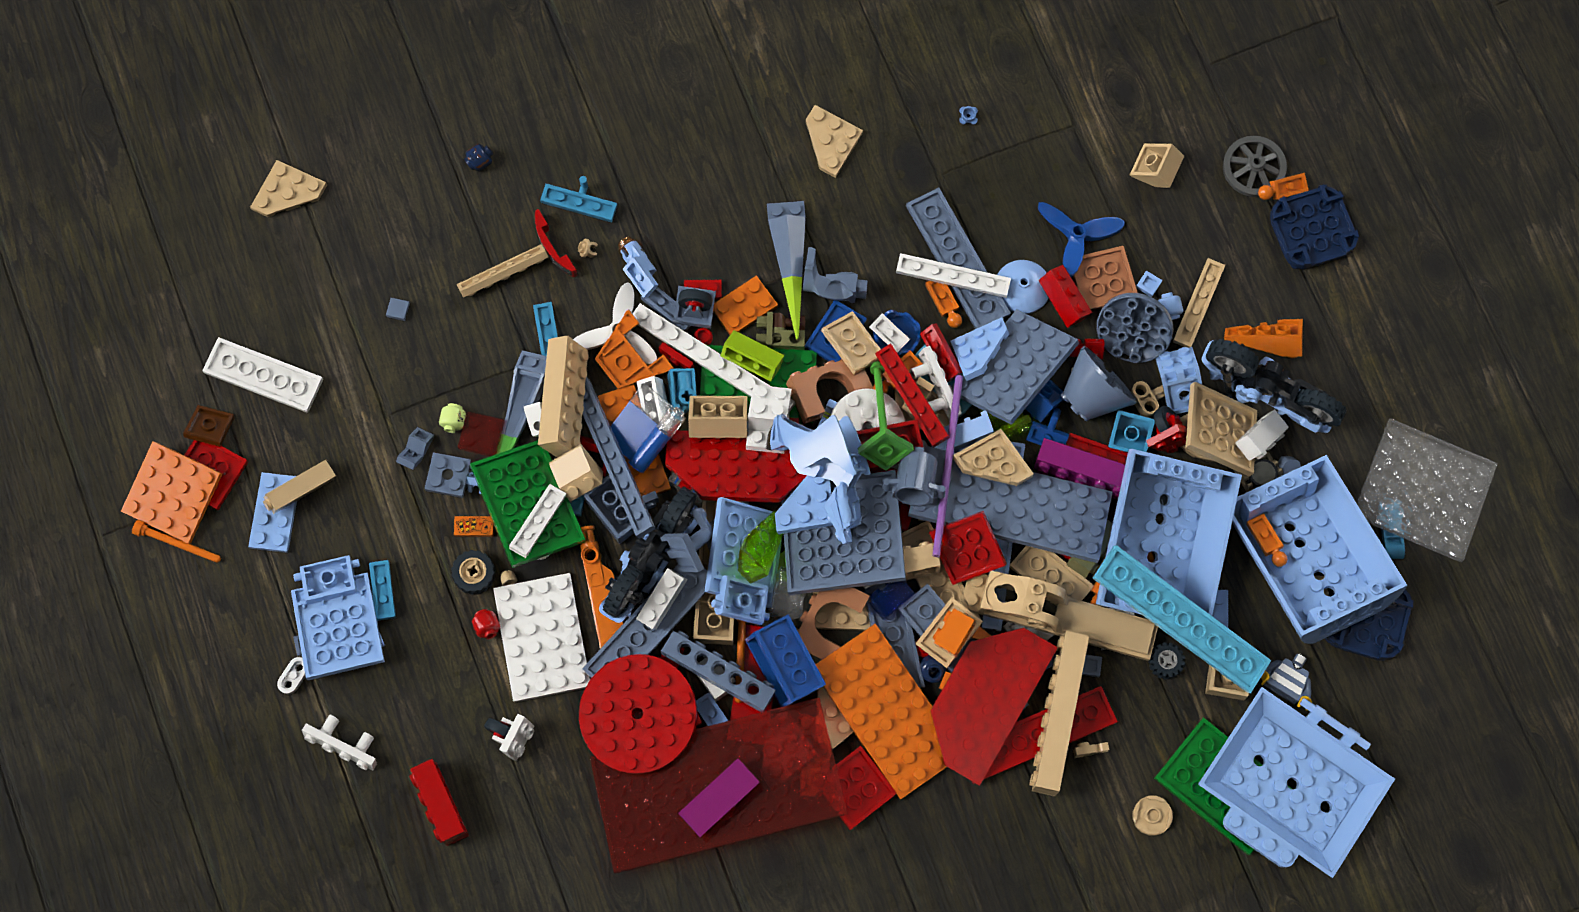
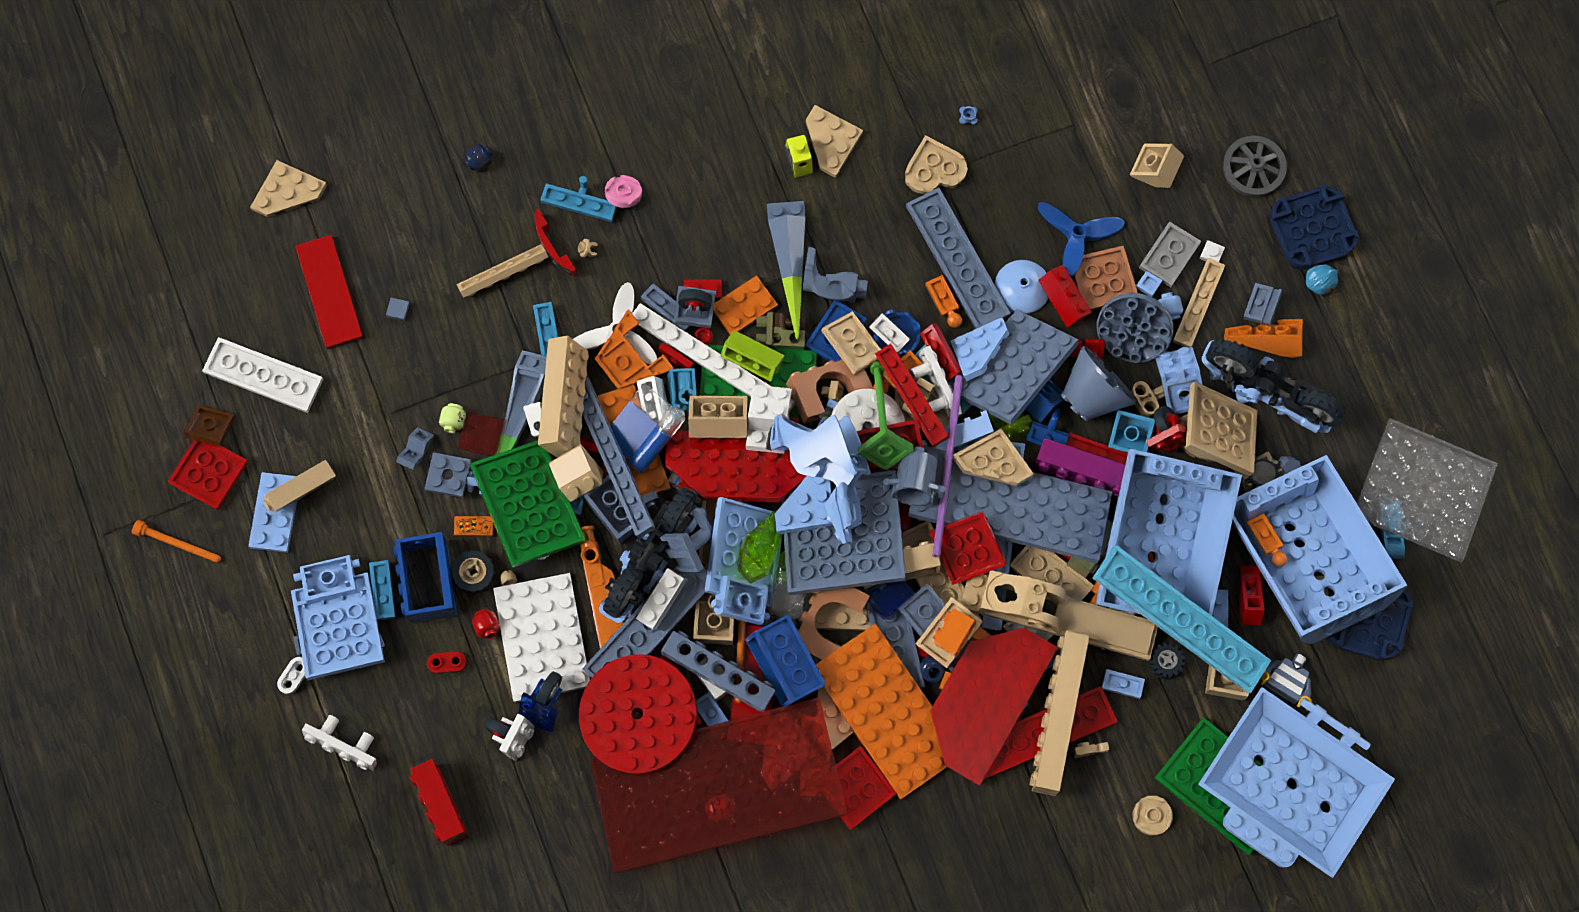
orange plate [121,441,223,544] -> none
white plate [509,484,566,558] -> none
light blue plate [618,236,658,298] -> none
magenta brick [678,759,759,837] -> none
white plate [896,253,1011,298] -> none
sand blue plate [1082,655,1102,677] -> none
white brick [1235,409,1289,461] -> none
orange plate [1258,173,1309,200] -> none
none -> red tile [295,235,363,349]
none -> blue hose [393,532,458,623]
none -> red plate [427,652,467,674]
none -> clear blue plate [518,671,562,733]
none -> bright pink tile [605,175,642,208]
none -> neon yellow torso [786,135,813,178]
none -> tan tile [821,381,844,402]
none -> tan plate [905,135,968,195]
none -> light blue plate [1102,669,1145,699]
none -> light grey plate [1139,222,1201,288]
none -> white plate [1200,240,1225,262]
none -> red slope [1239,565,1265,626]
none -> sand blue plate [1244,283,1282,326]
none -> dark azure hair [1306,264,1338,295]

